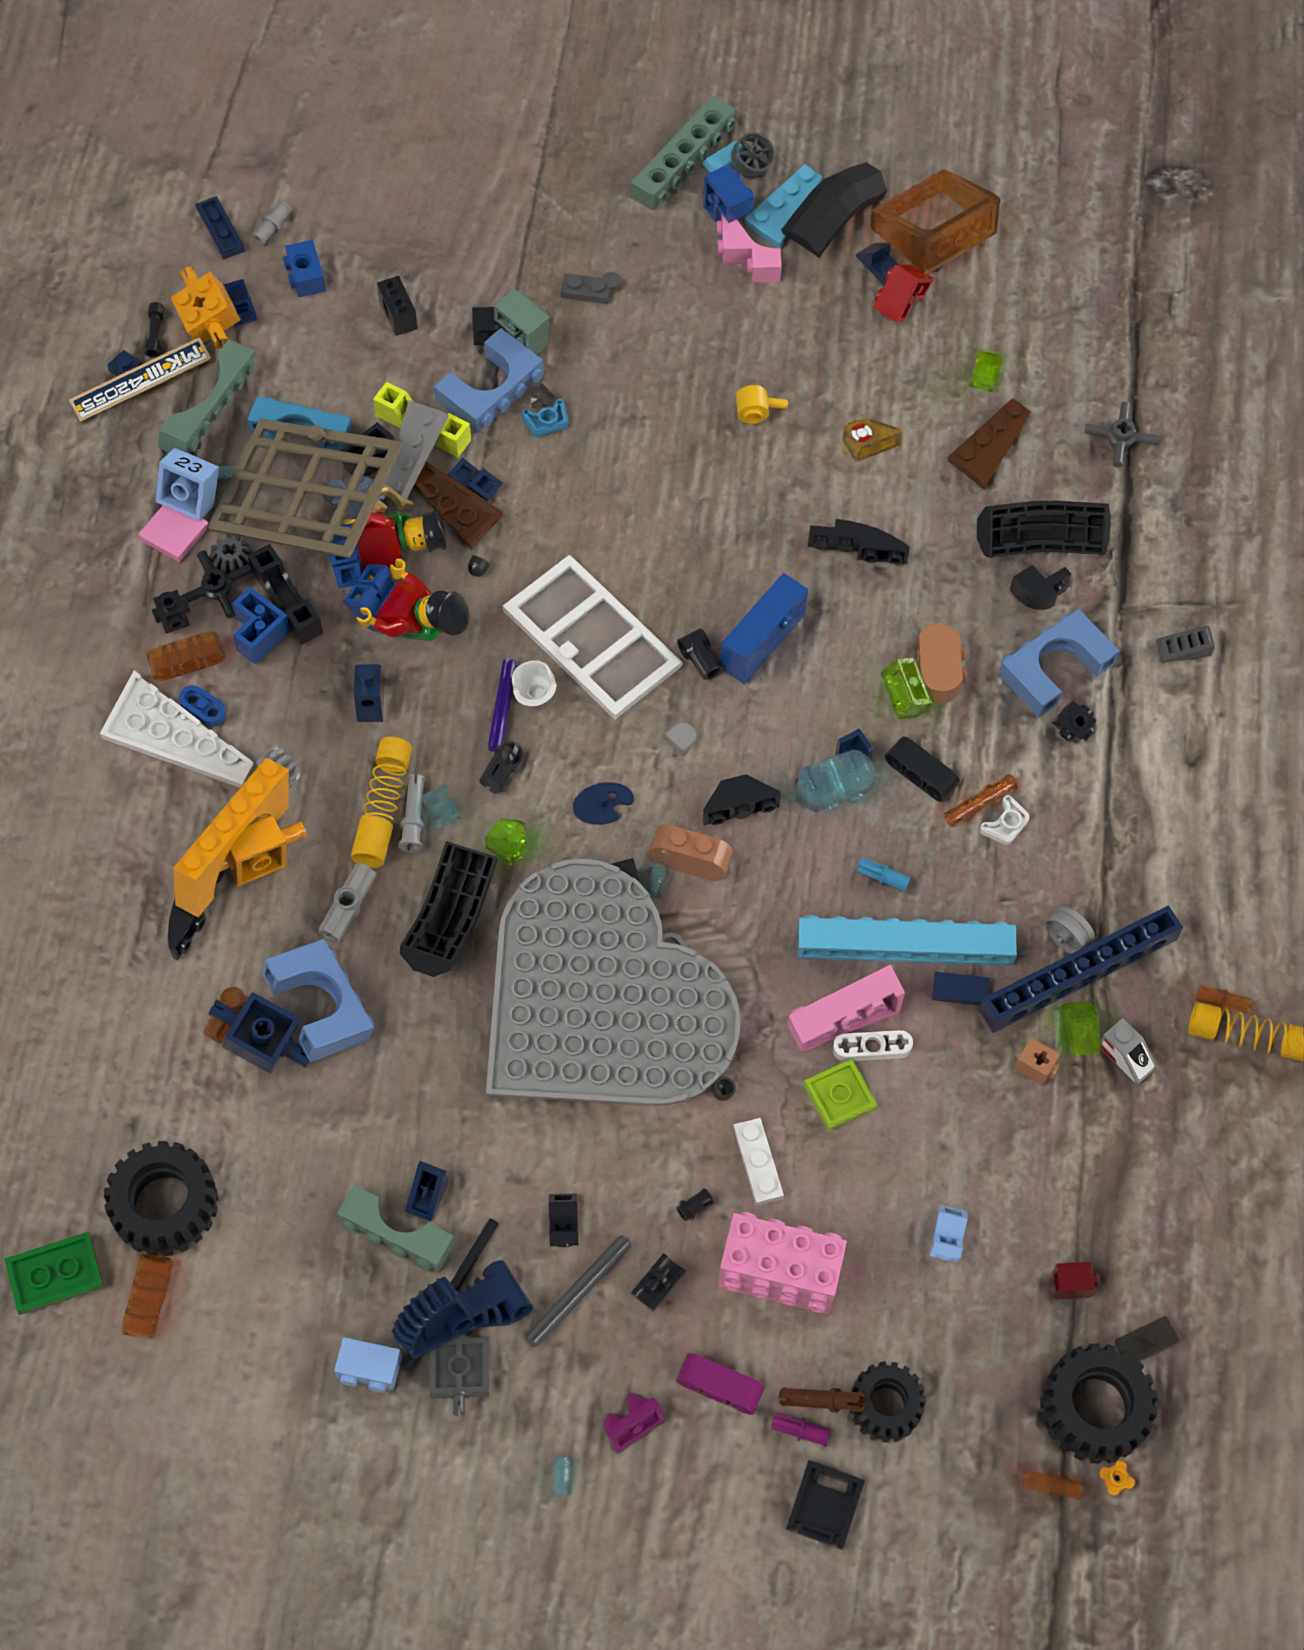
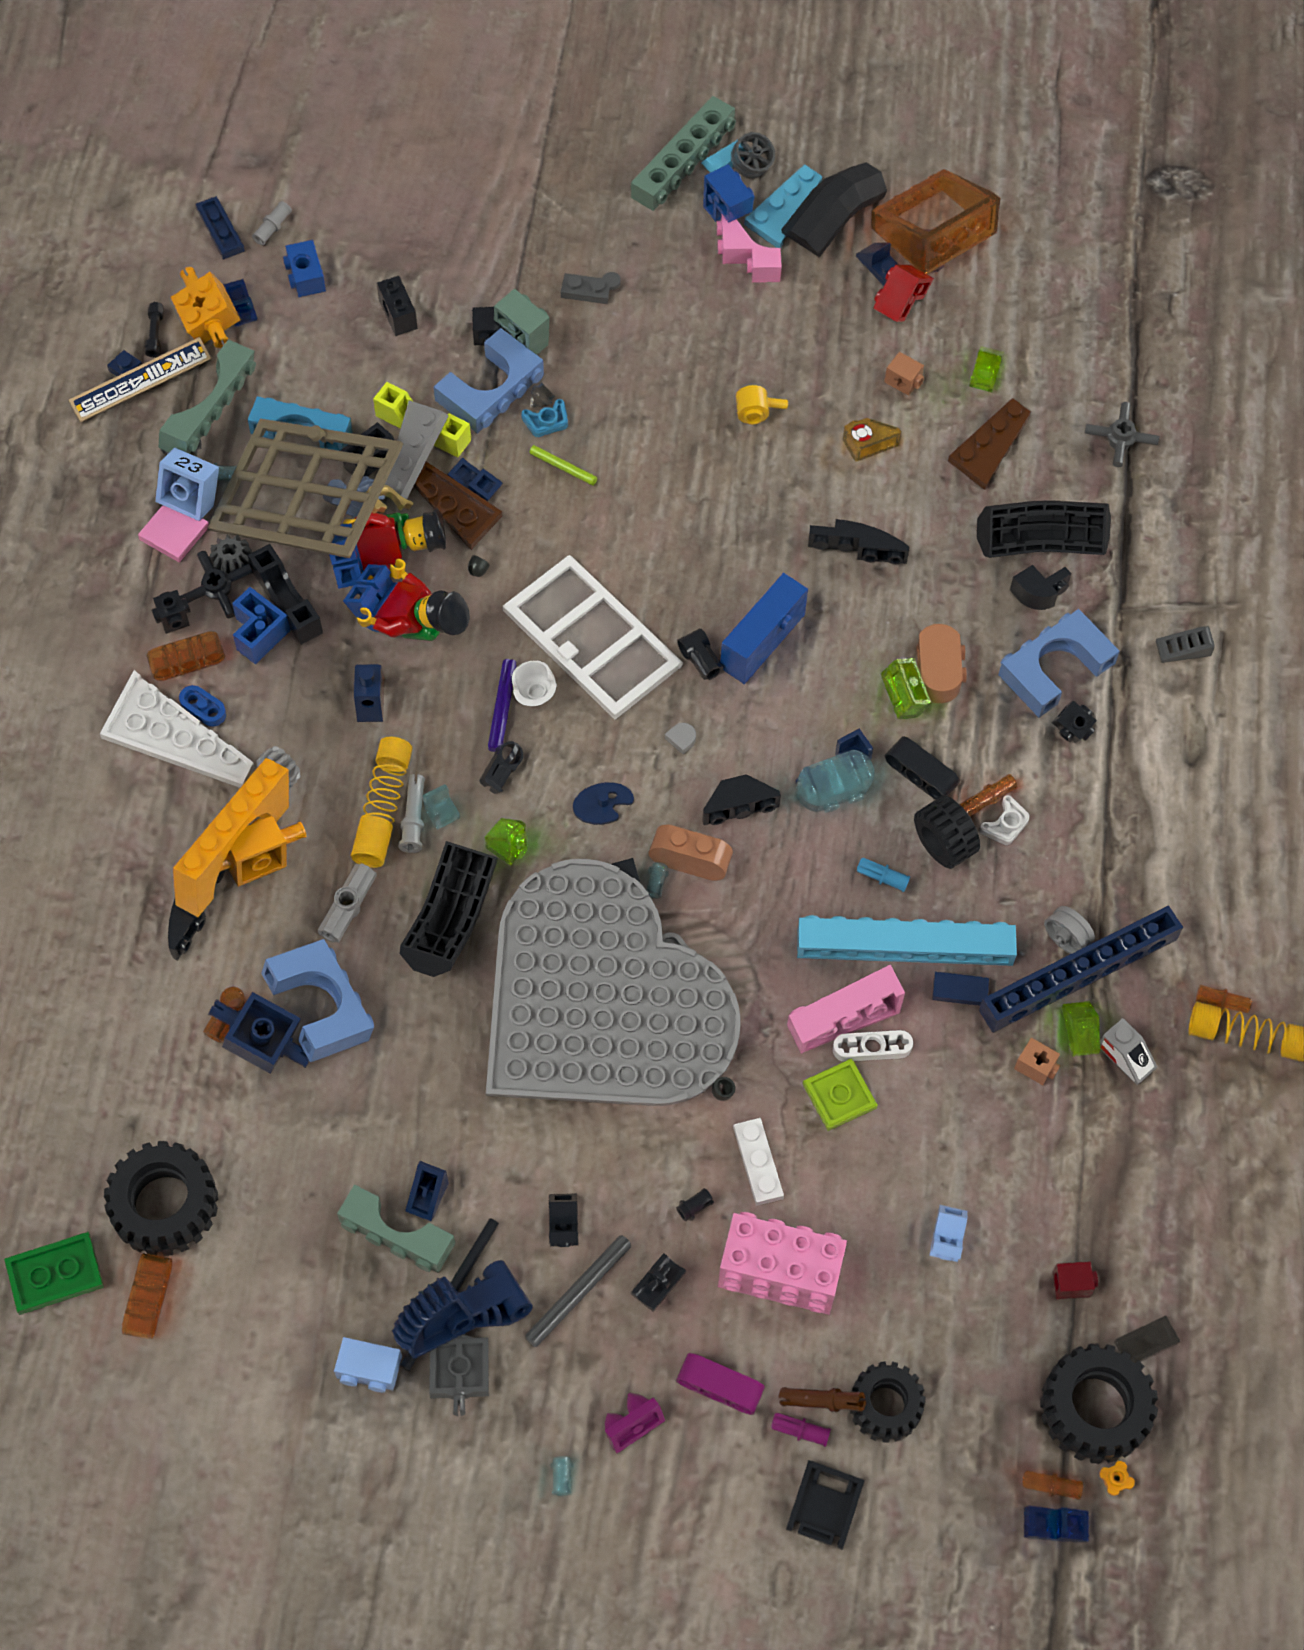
none -> lime bar [529,445,597,486]
none -> nougat brick [884,352,924,396]
none -> black tyre [914,795,980,869]
none -> clear blue slope [1024,1505,1089,1542]

